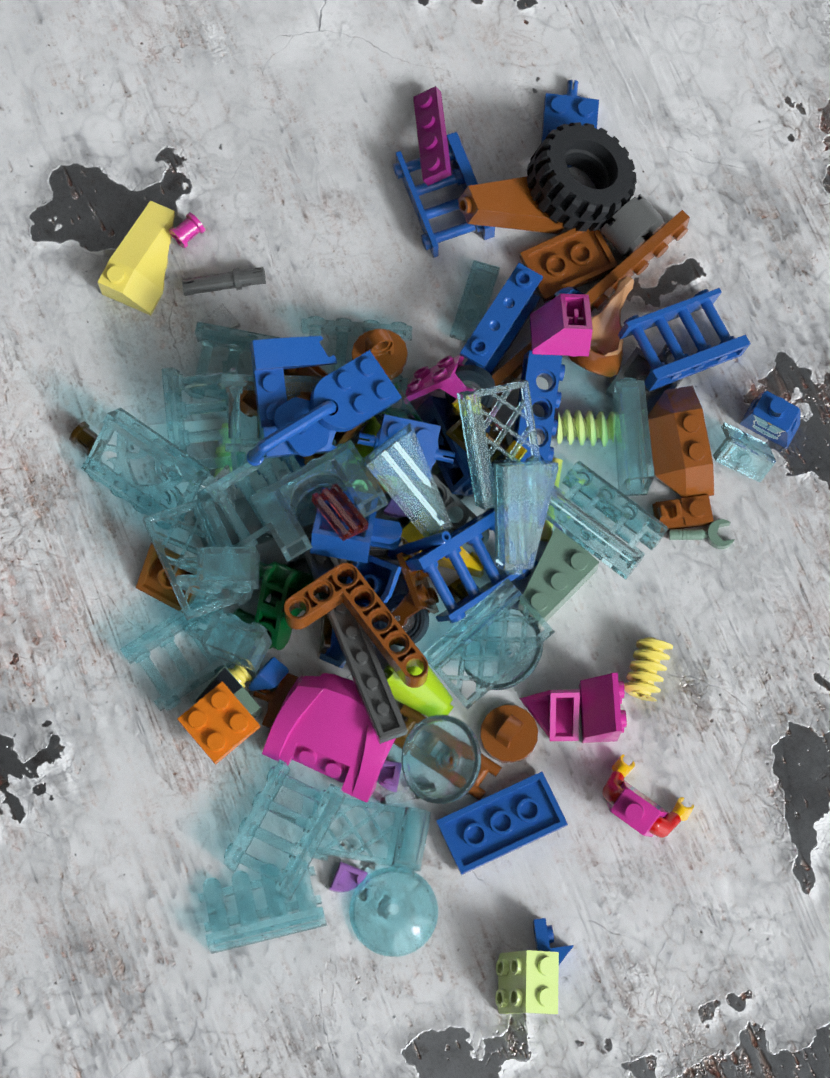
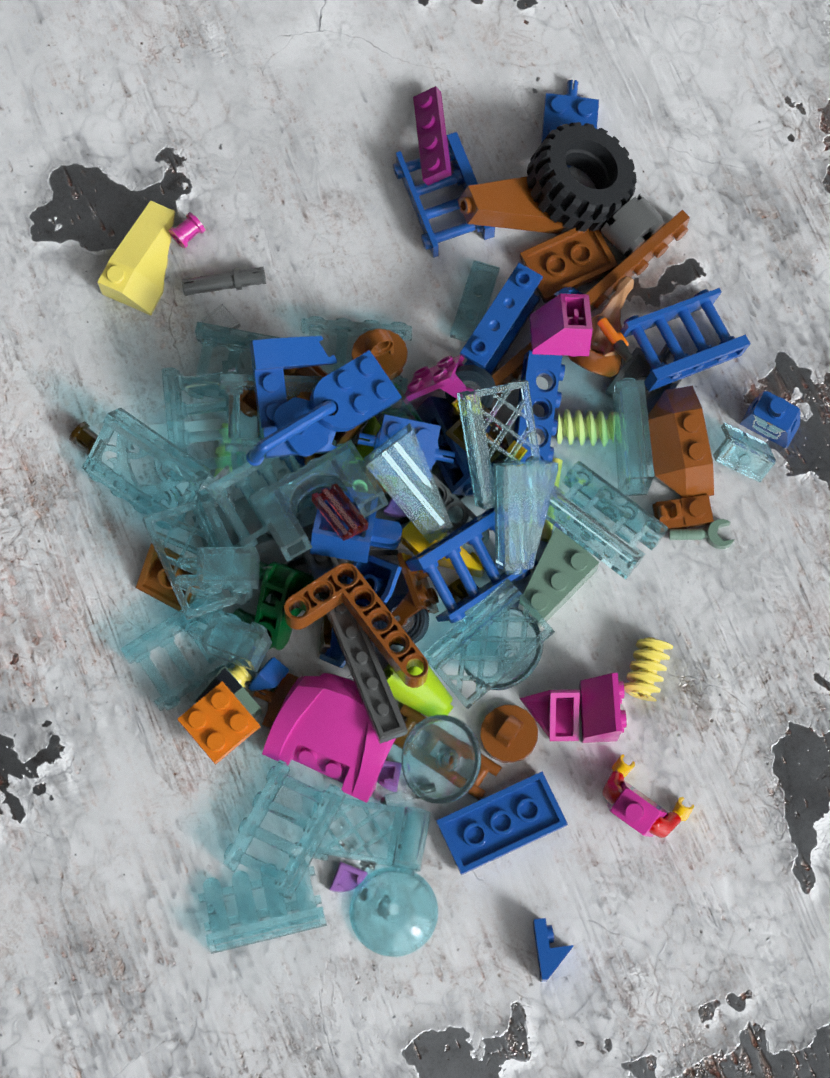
blue piece [388,531,451,560] -> none
yellowish green bracket [495,950,559,1014] -> none
none -> piece [597,316,633,362]

